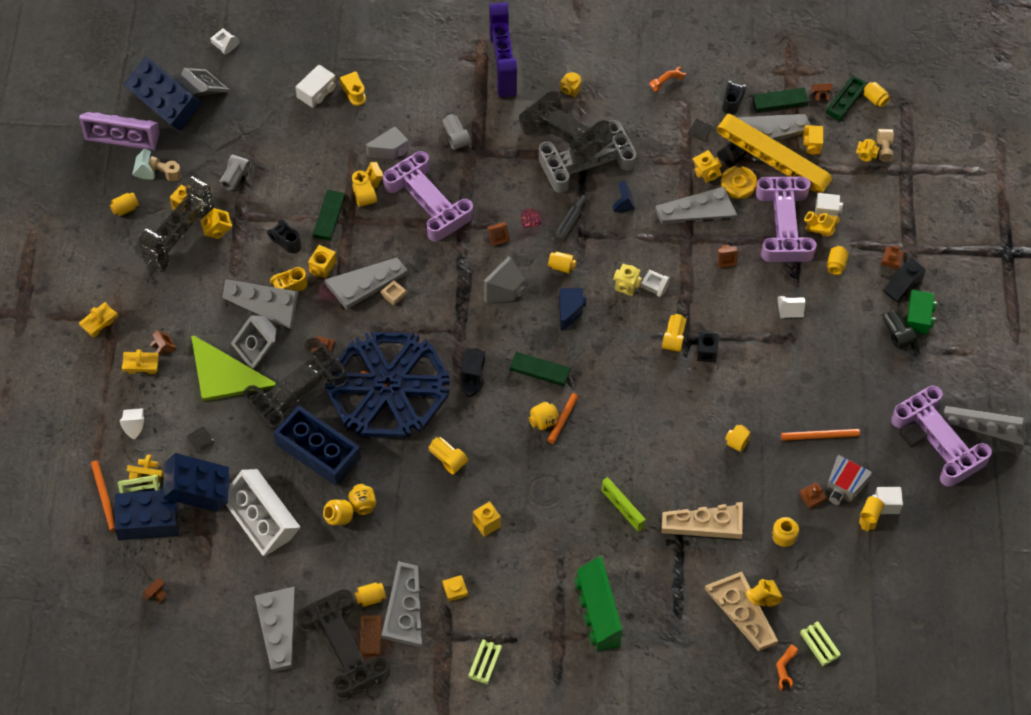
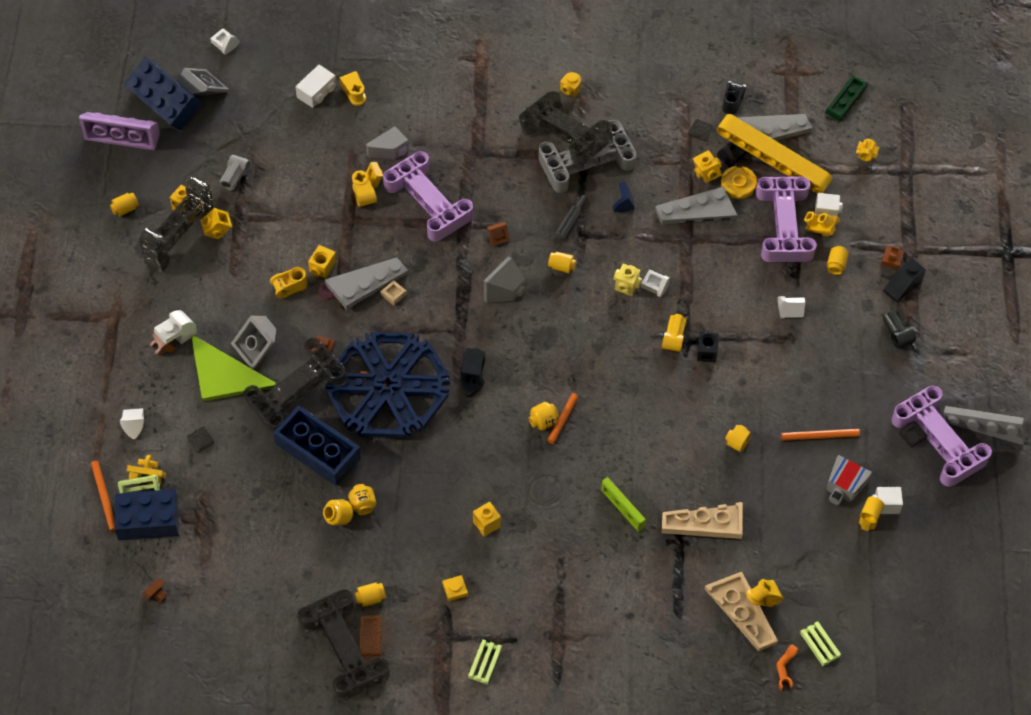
yellow hips [79,302,118,338] -> none
yellow hips [122,349,159,374] -> none
light aqua tile [132,148,155,180] -> none
tan leg [148,156,182,181] -> none
dark blue brick [163,453,229,512] -> none
light grey wing [222,279,298,329] -> none
white slope [226,469,301,556] -> none
light grey wing [255,586,295,673] -> none
black piece [267,219,302,253] -> none
dark green tile [313,189,345,241] -> none
light grey wing [381,561,422,648] -> none
yellow piece [428,437,468,475] -> none
light grey piece [443,114,471,150] -> none
dark purple beam [489,2,517,98] -> none
dark green tile [510,352,571,387] -> none
clear pink tile [521,208,542,228] -> none
dark blue slope [559,288,586,330] -> none
green slope [574,556,622,652] -> none
orange arm [649,67,686,92] -> none
dark orange tile [717,244,738,268] -> none
dark green tile [752,87,809,112] -> none
yellow head [772,517,799,547] -> none
dark orange tile [799,482,827,509] -> none
yellow brick [803,125,823,155] -> none
dark orange tile [811,83,833,101] -> none
yellow brick [864,82,890,108] -> none
tan leg [877,129,894,162] -> none
green brick [906,290,937,335] -> none
none -> white brick [154,310,197,344]

